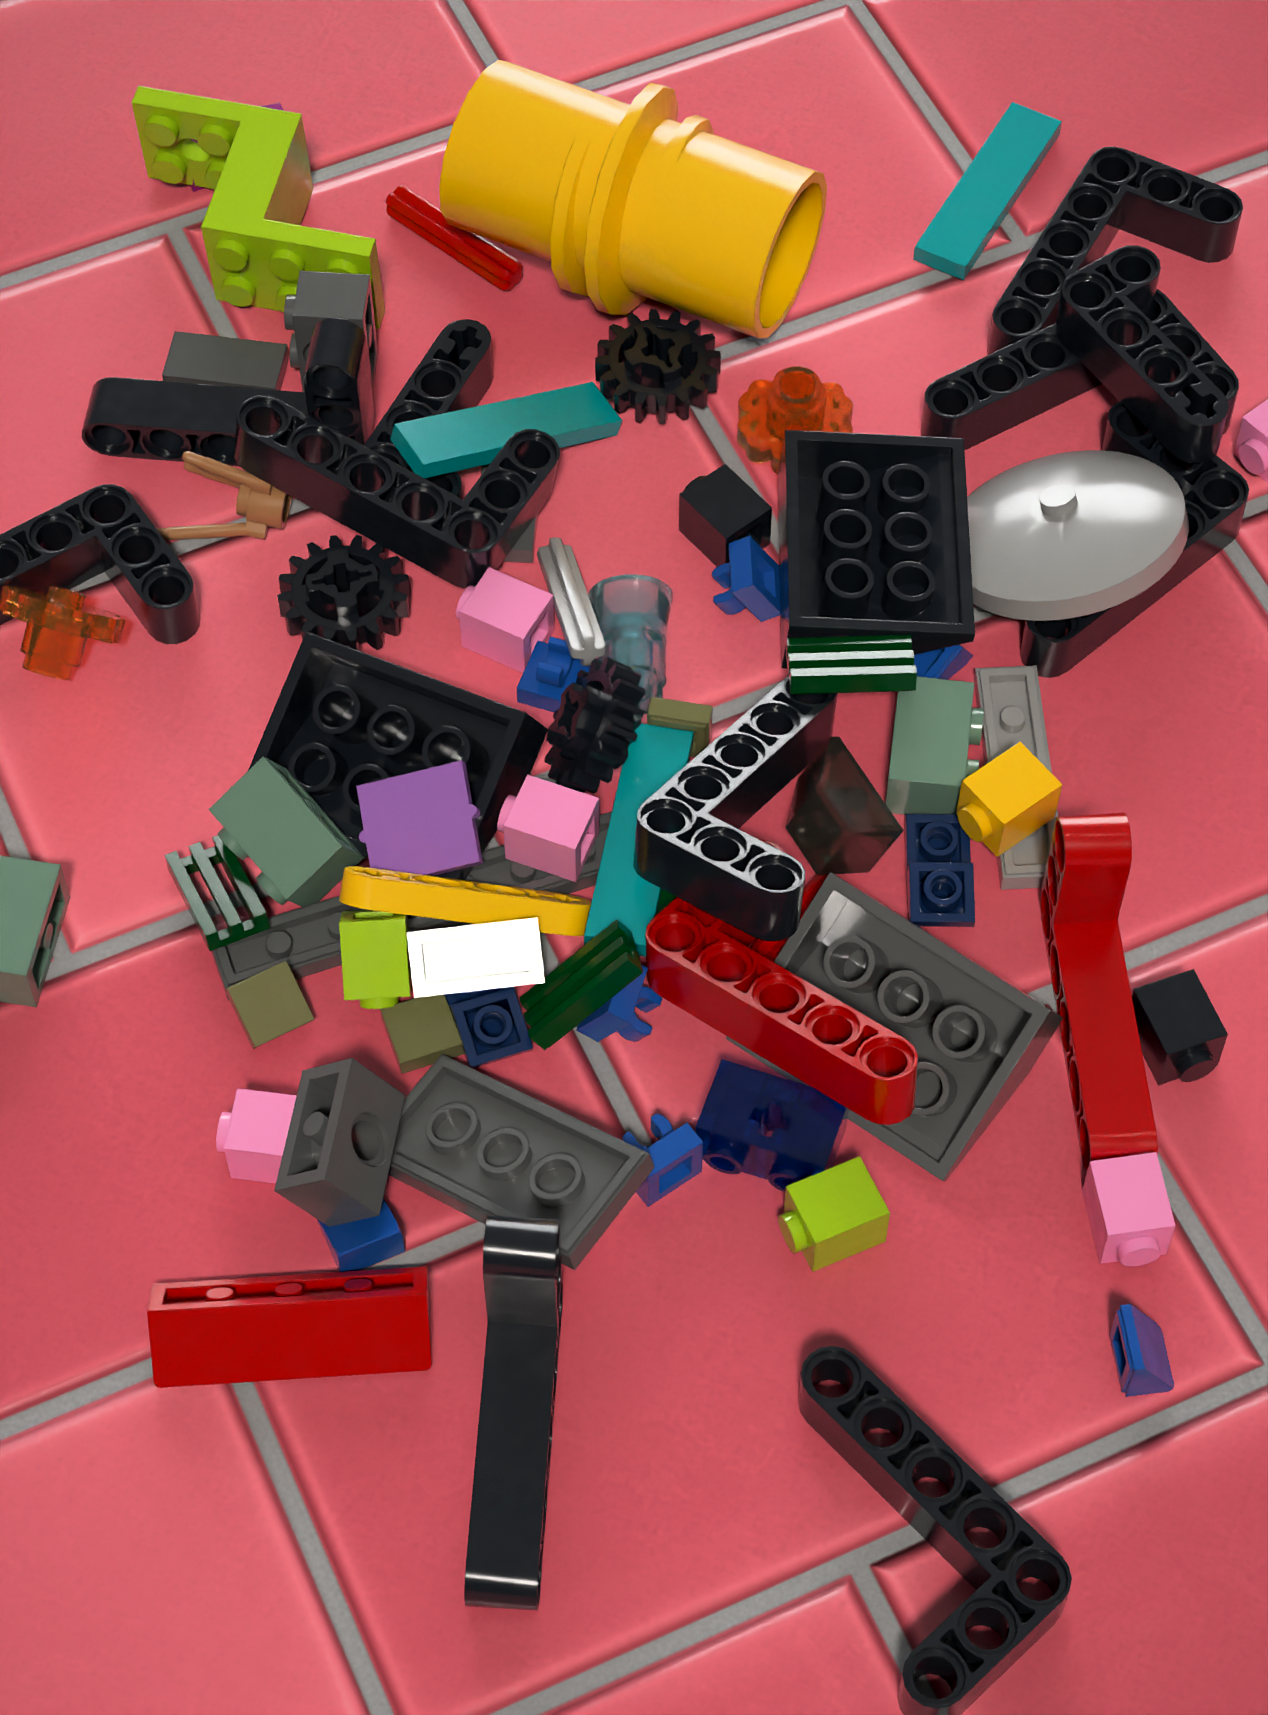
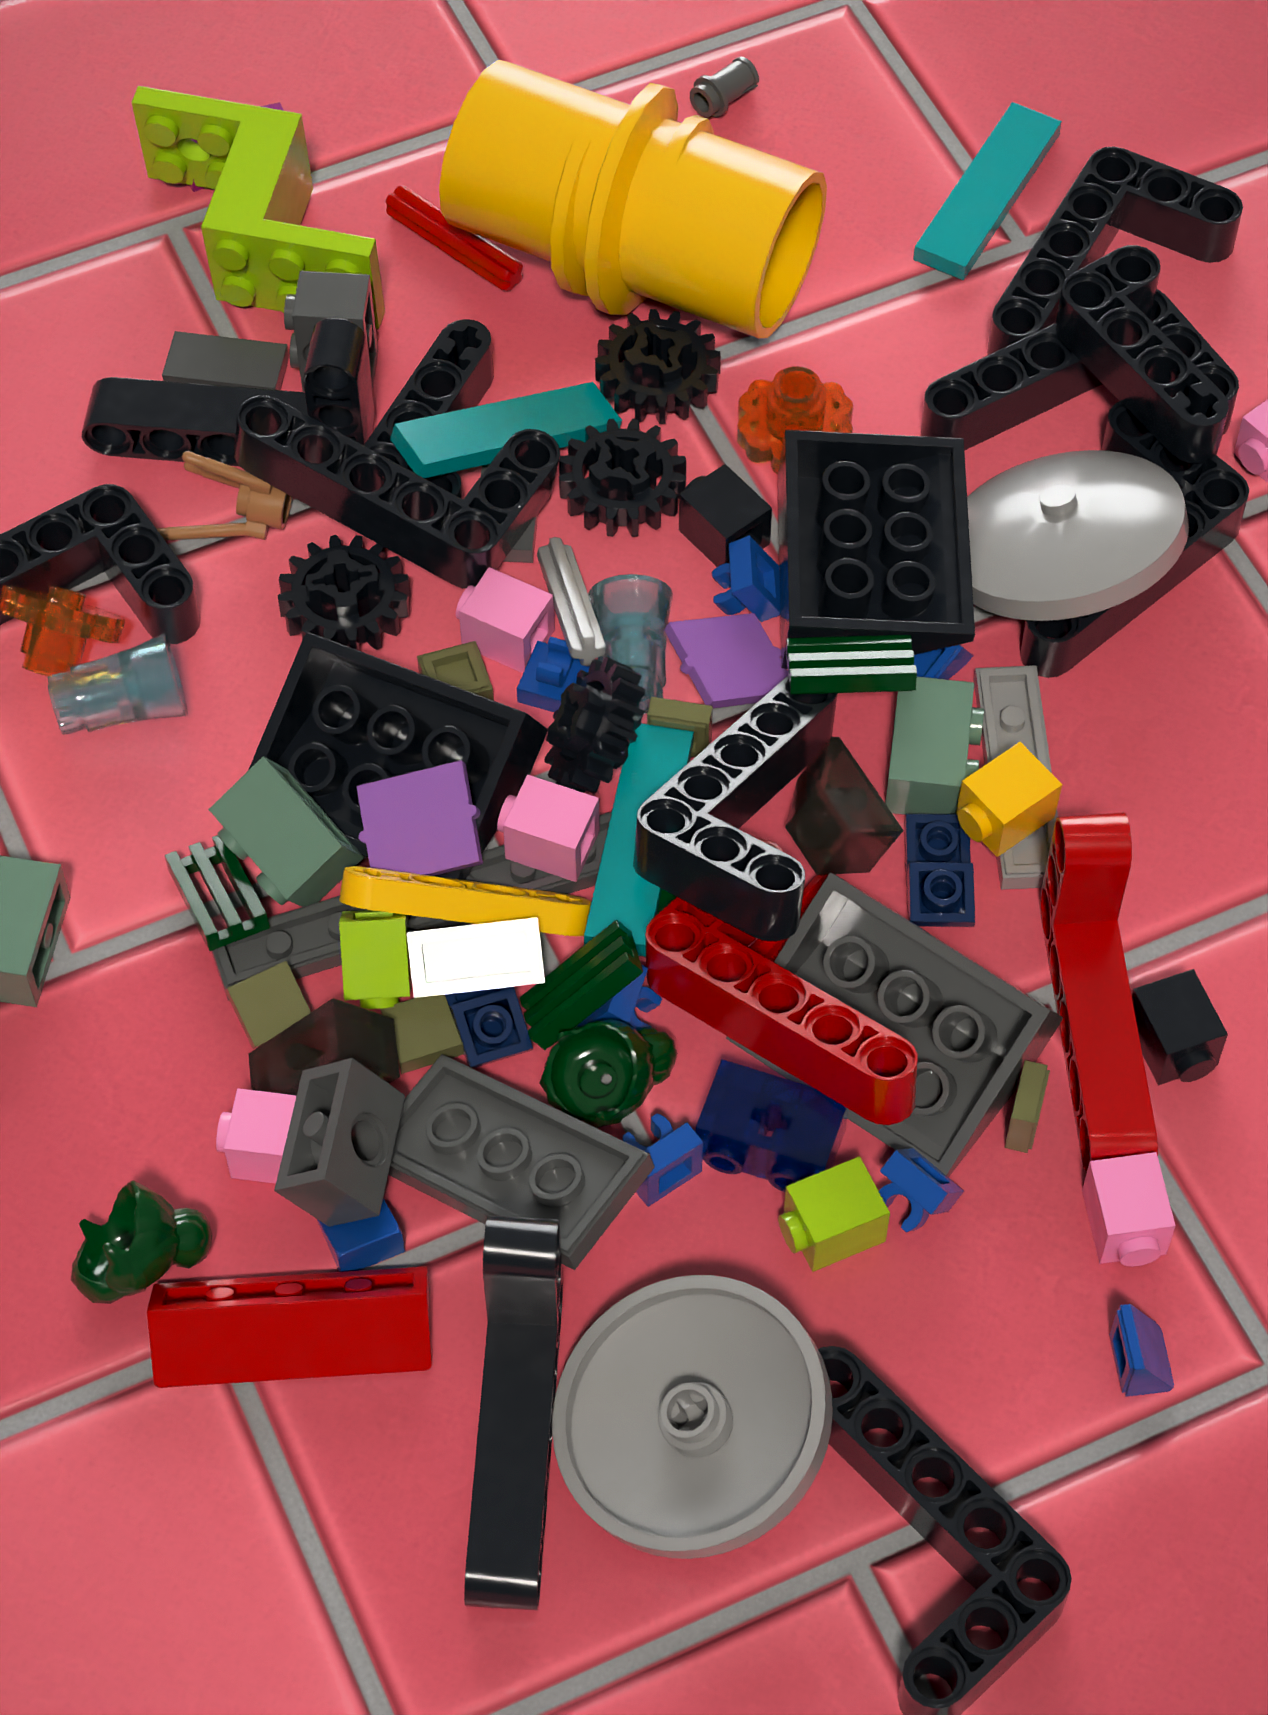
none -> clear light blue plant [47,633,188,735]
none -> dark green piece [71,1180,212,1304]
none -> clear smoke slope [248,998,400,1096]
none -> olive tile [417,641,494,701]
none -> dark green piece [539,1019,678,1129]
none -> light grey dish [552,1275,833,1559]
none -> black gear [559,419,686,537]
none -> medium lavender piece [664,613,788,708]
none -> dark grey pin [690,56,759,117]
none -> blue tile [879,1148,964,1232]
none -> olive tile [1005,1060,1050,1153]

